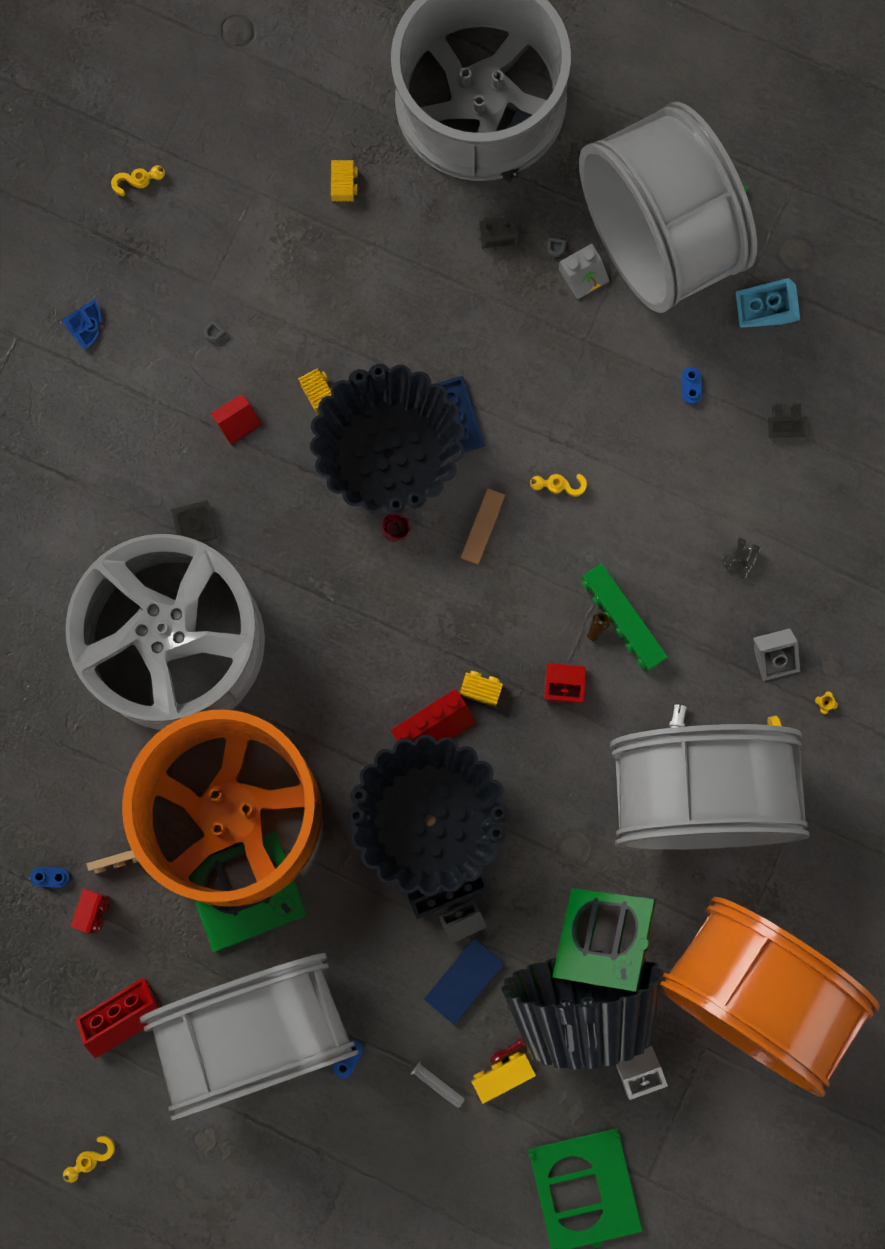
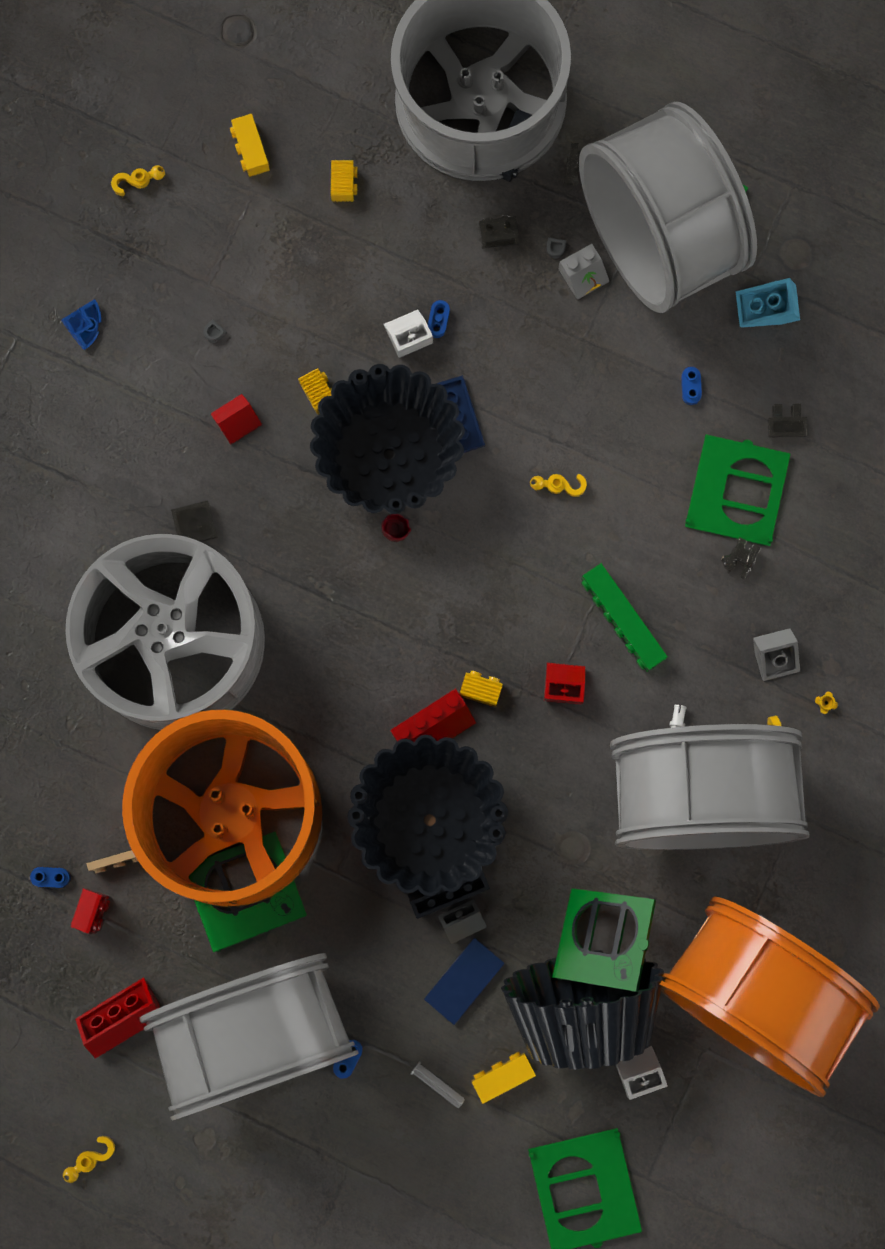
medium nougat tile [461,489,505,565] -> none
dark red piece [490,1037,526,1064] -> none
dark brown cone [587,612,610,641] -> none
none -> yellow brick [230,114,270,177]
none -> white slope [384,310,433,358]
none -> blue plate [428,300,450,338]
none -> green door [685,434,791,546]

